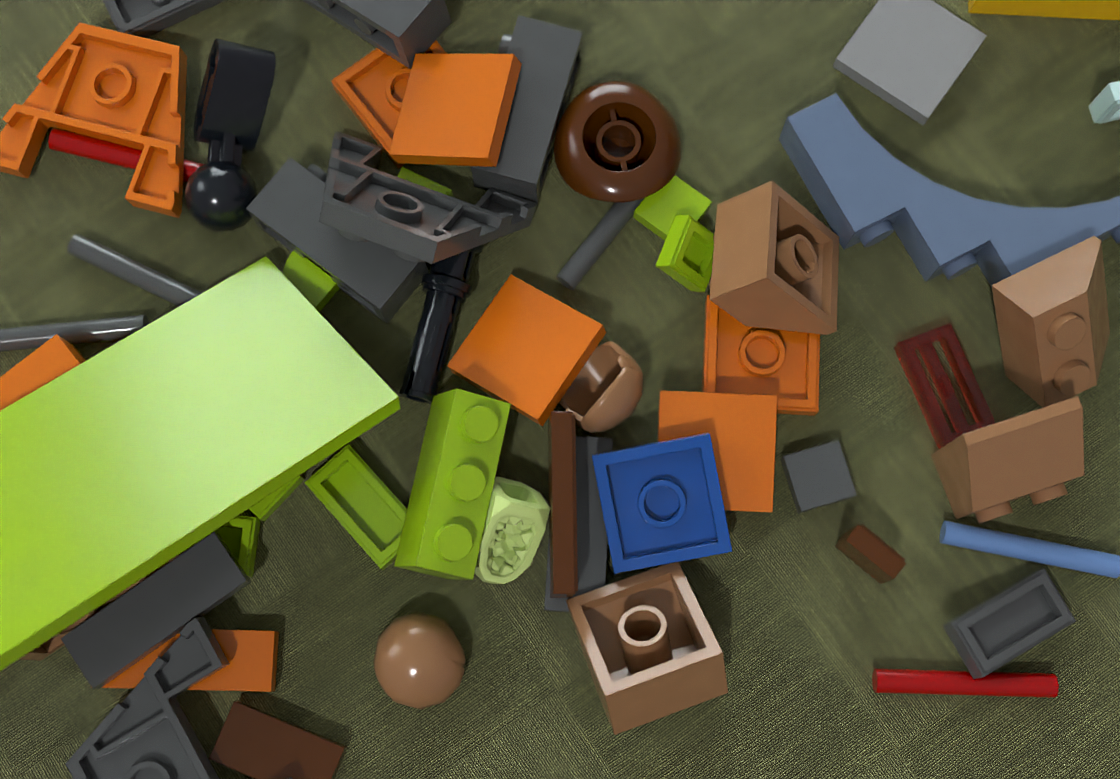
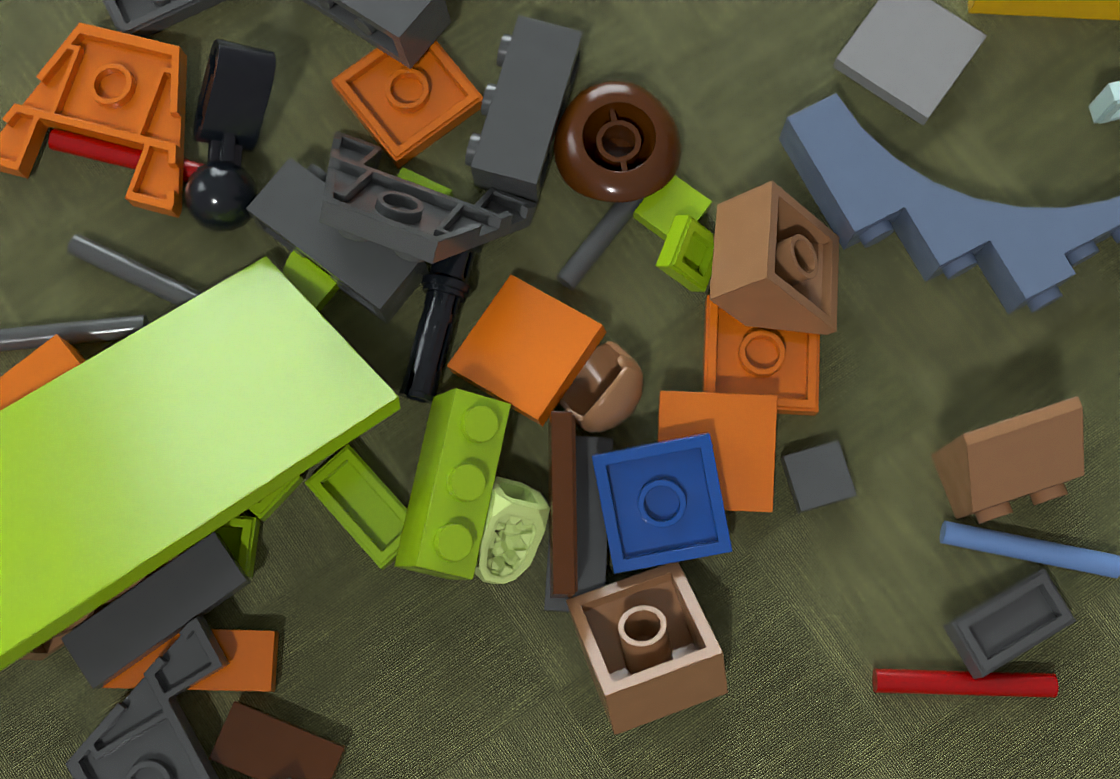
medium nougat hair [373,612,466,710] -> none
orange tile [388,54,522,167] -> none
reddish brown tile [835,524,907,584] -> none
clear red tile [893,323,995,449] -> none
medium nougat slope [991,236,1110,407] -> none

